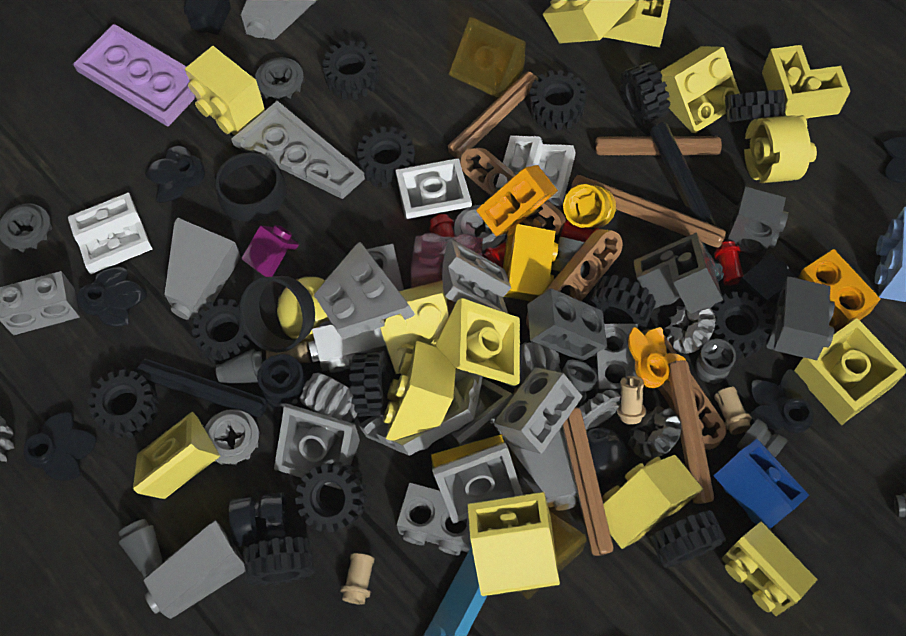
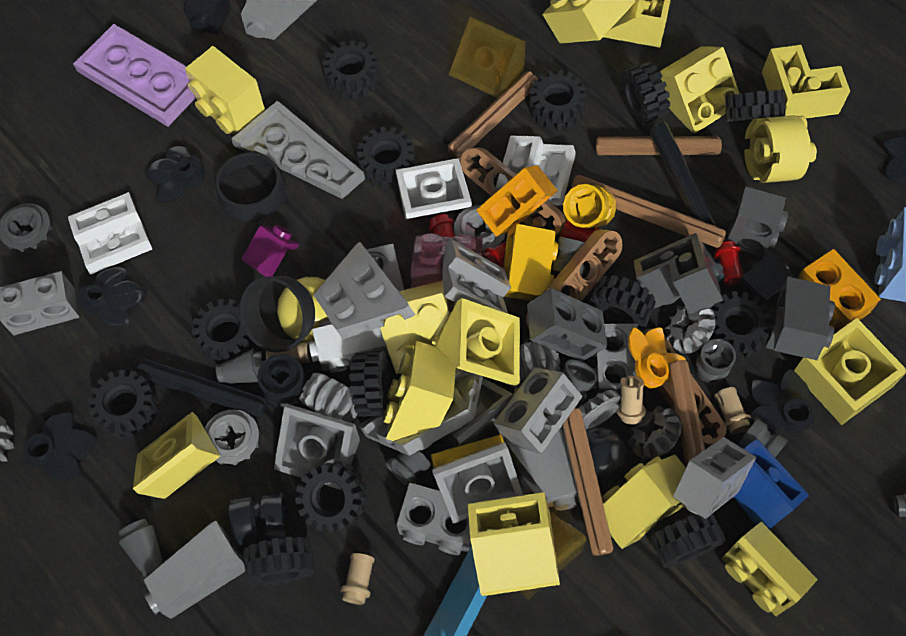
light grey slope [164,218,241,320] -> none
dark grey gear [255,57,304,101] -> none
none -> dark grey wheel [385,451,431,486]
none -> light grey brick [673,437,756,519]

